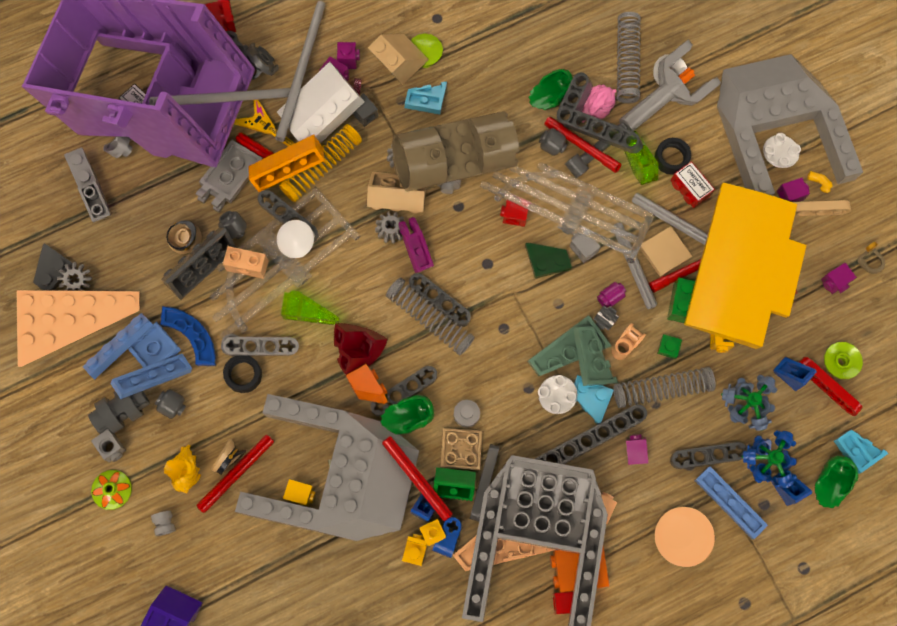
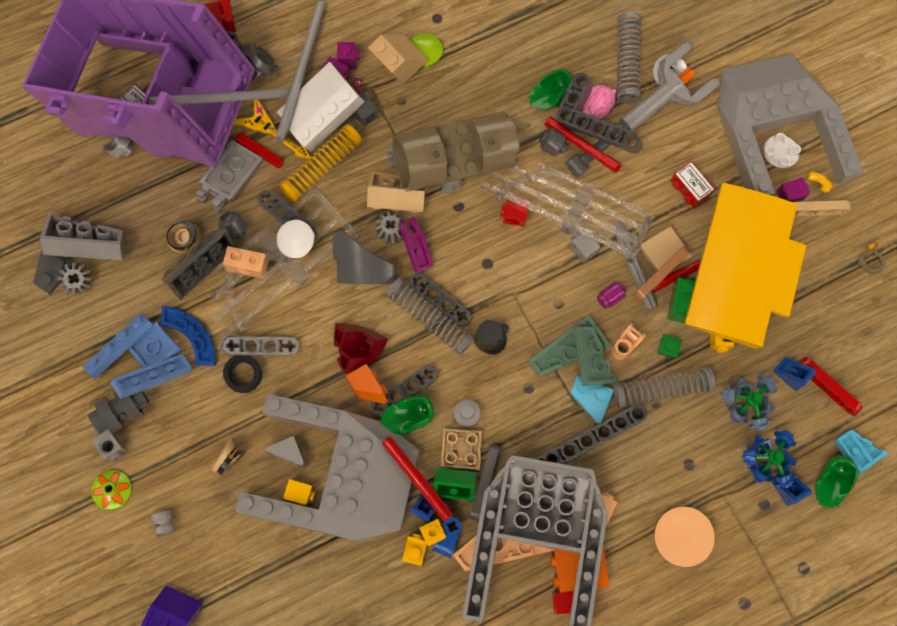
light nougat wing [17,290,140,367] -> none
light grey slope [64,147,111,223] -> none
dark grey head [155,389,186,419] -> none
yellow hair [164,444,201,494] -> none
red axle [196,435,274,513] -> none
light orange brick [248,134,325,192] -> none
clear neon green slope [281,290,341,325] -> none
medium azure wing [404,82,447,114] -> none
dark green wing [525,243,572,279] -> none
white dish [538,375,577,414] -> none
dark grey gear [594,306,619,331] -> none
clear neon green slope [624,131,658,185] -> none
magenta brick [626,434,648,465] -> none
light grey axle [632,193,708,245] -> none
black tyre [654,137,691,175] -> none
dark grey beam [670,442,747,469] -> none
medium blue plate [694,466,768,540] -> none
magenta brick [821,263,857,294] -> none
lime dish [824,342,863,380] -> none
none -> light grey wedge [40,212,125,260]
none -> light grey slope [265,436,306,468]
none -> dark grey panel [333,229,397,284]
none -> black hat [474,320,507,355]
none -> medium nougat beam [633,246,690,303]

